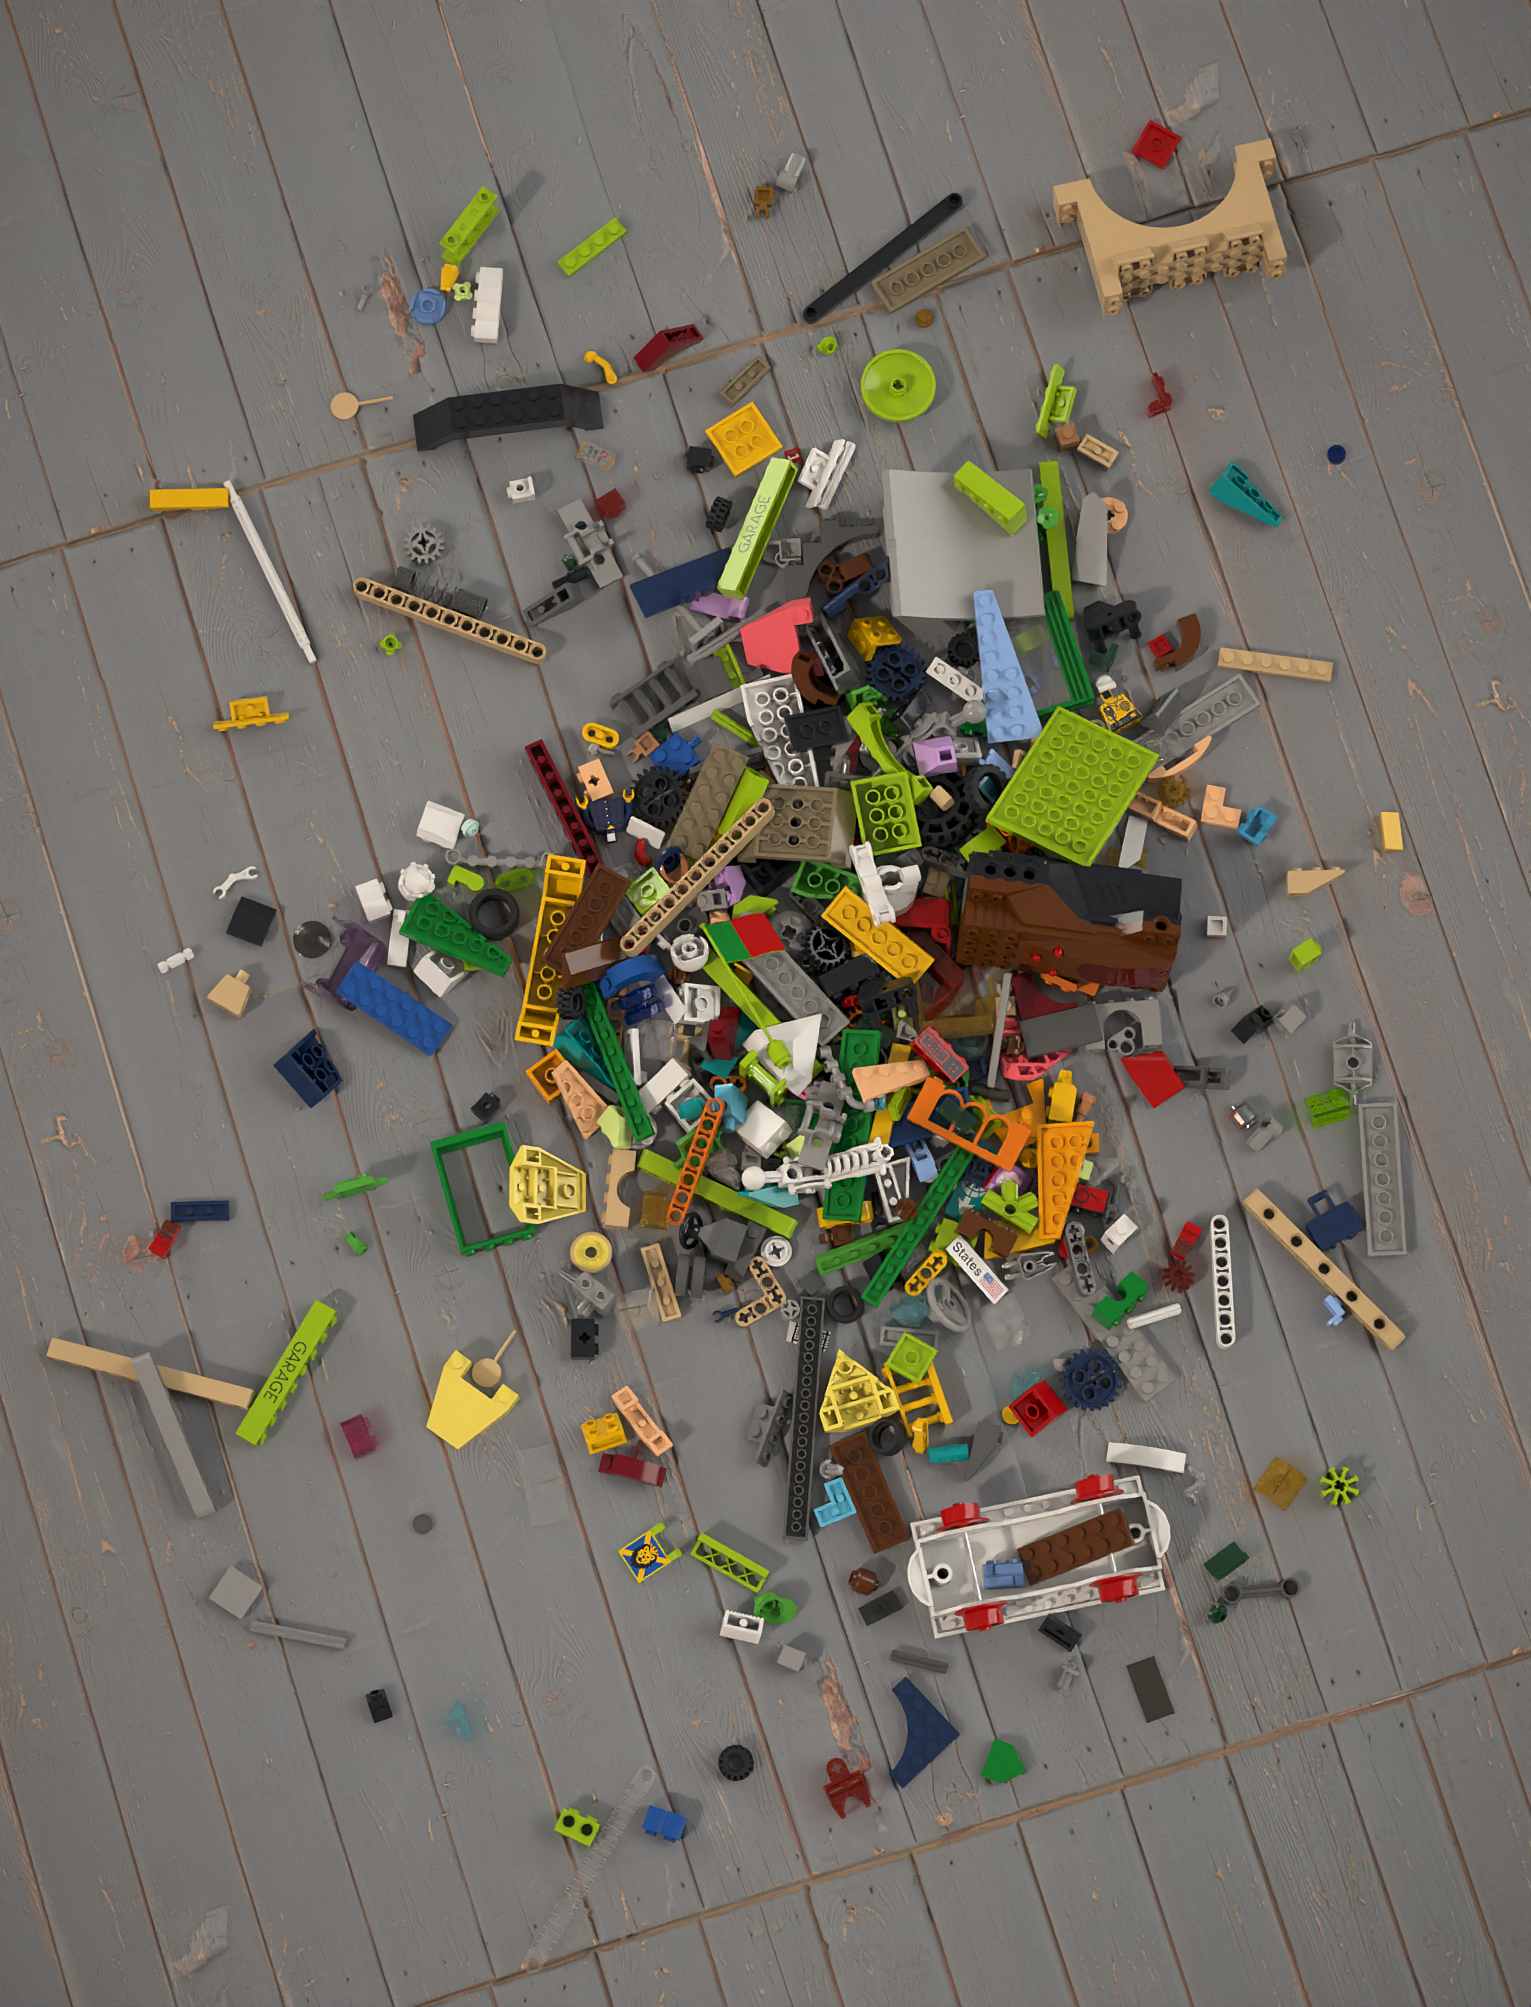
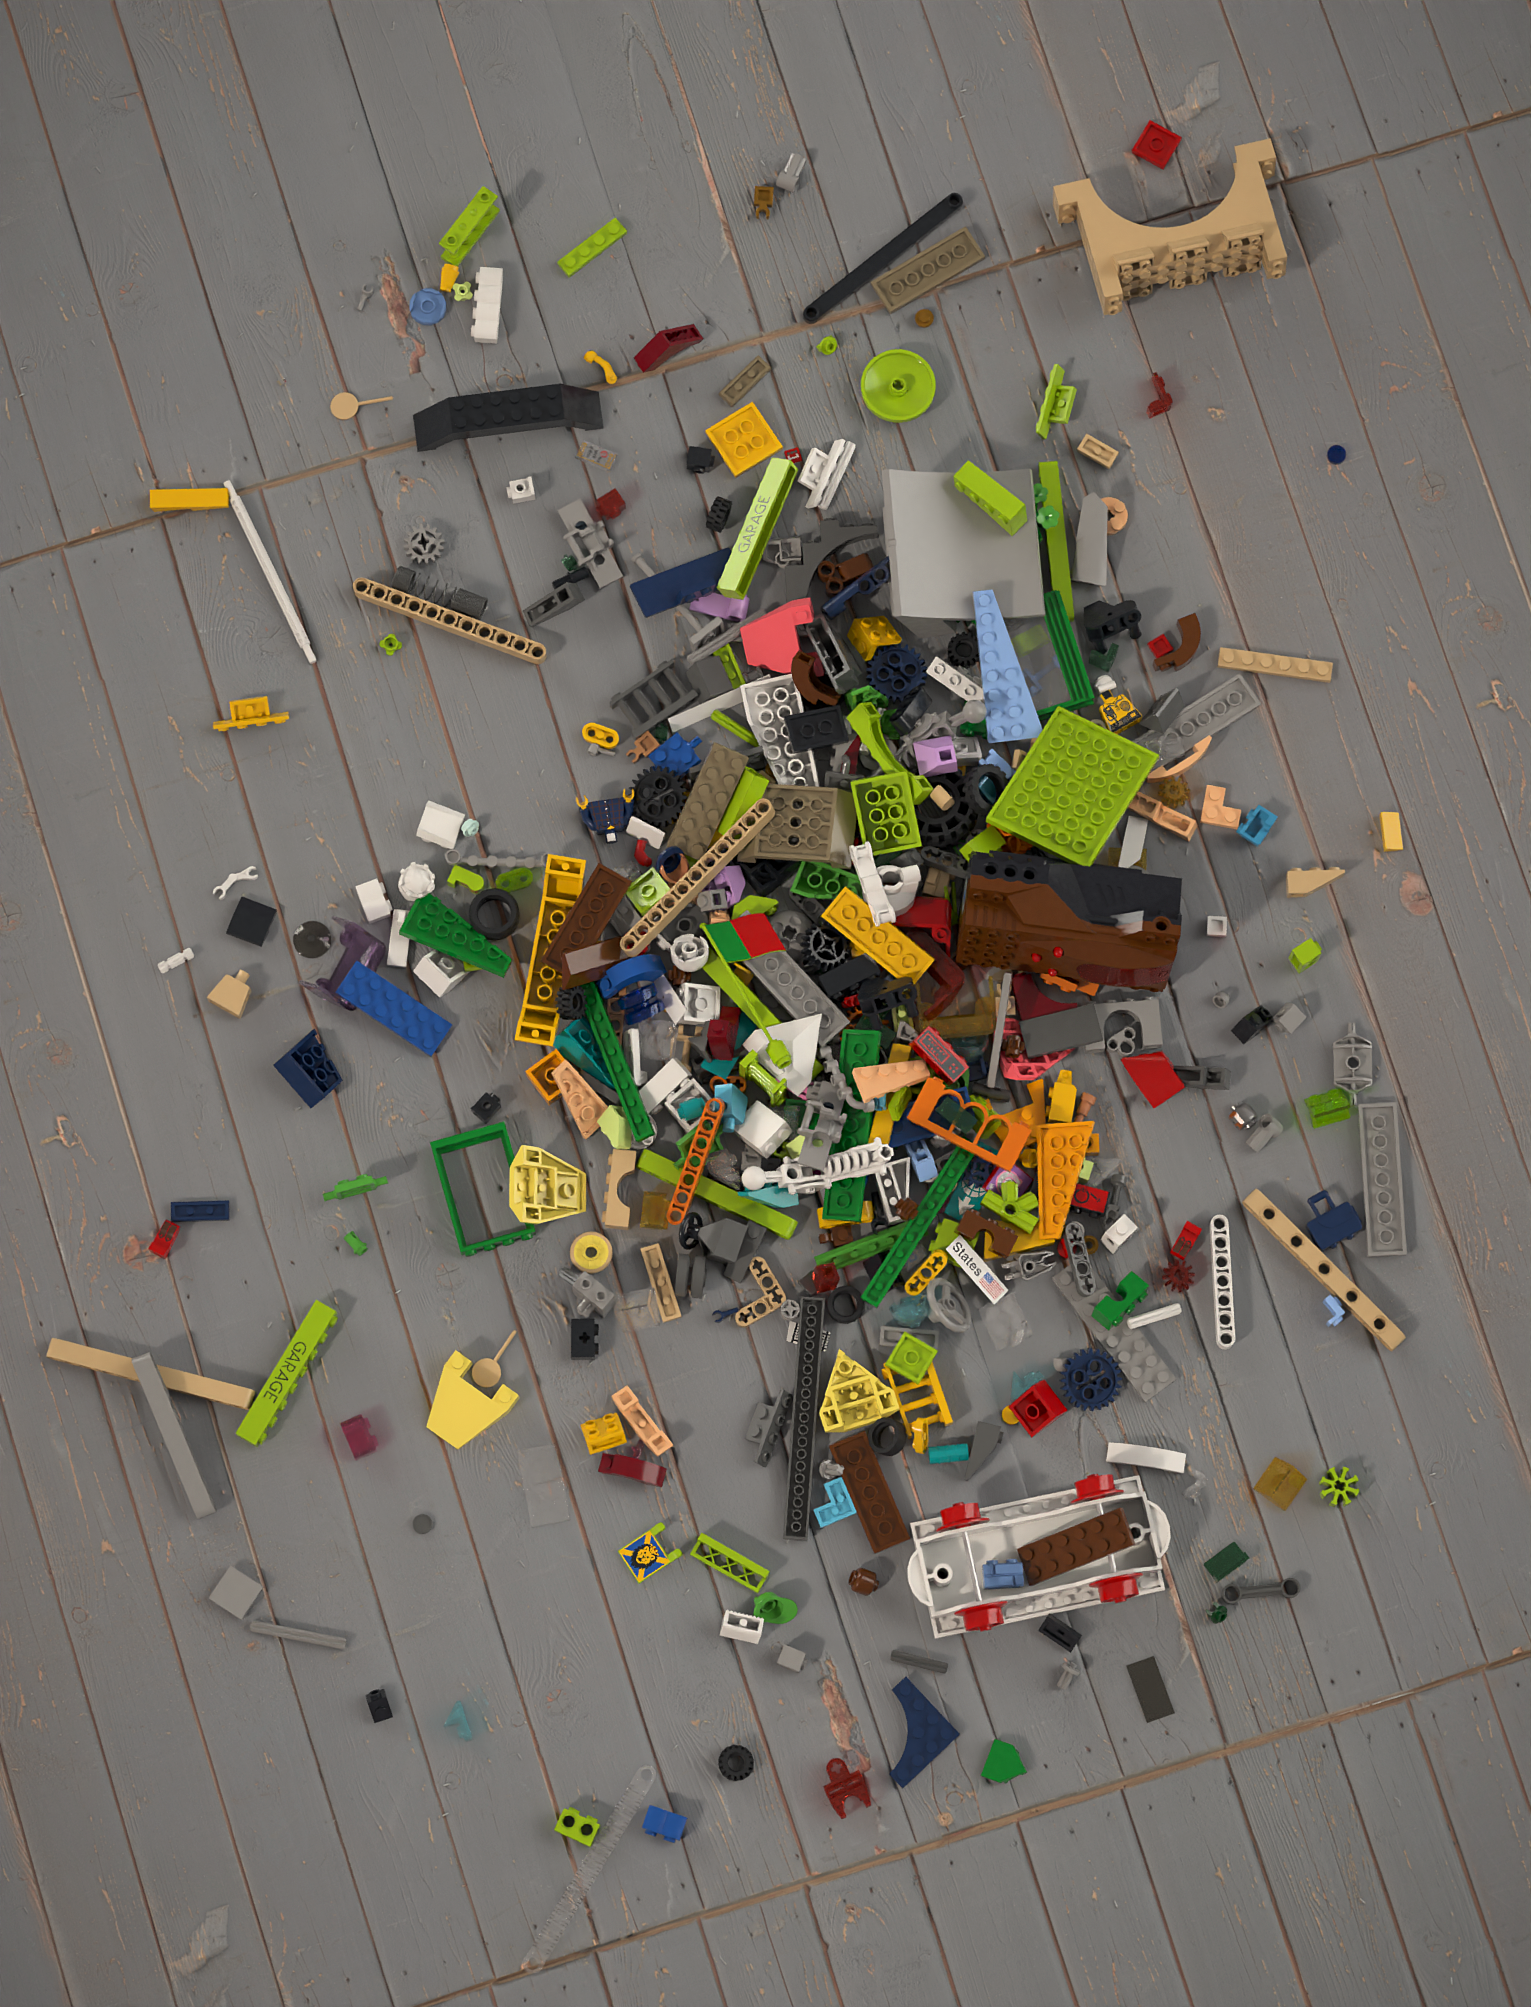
dark red brick [525,739,604,880] -> none
light nougat brick [576,759,614,802] -> none
pearl gold plate [716,1273,734,1296] -> none
white gear [761,1236,792,1267] -> none
pearl dark grey plate [858,1591,902,1626] -> none
medium nougat brick [1055,423,1080,452] -> none
teal wedge [1209,460,1283,528] -> none
none -> clear red brick [811,1262,840,1293]

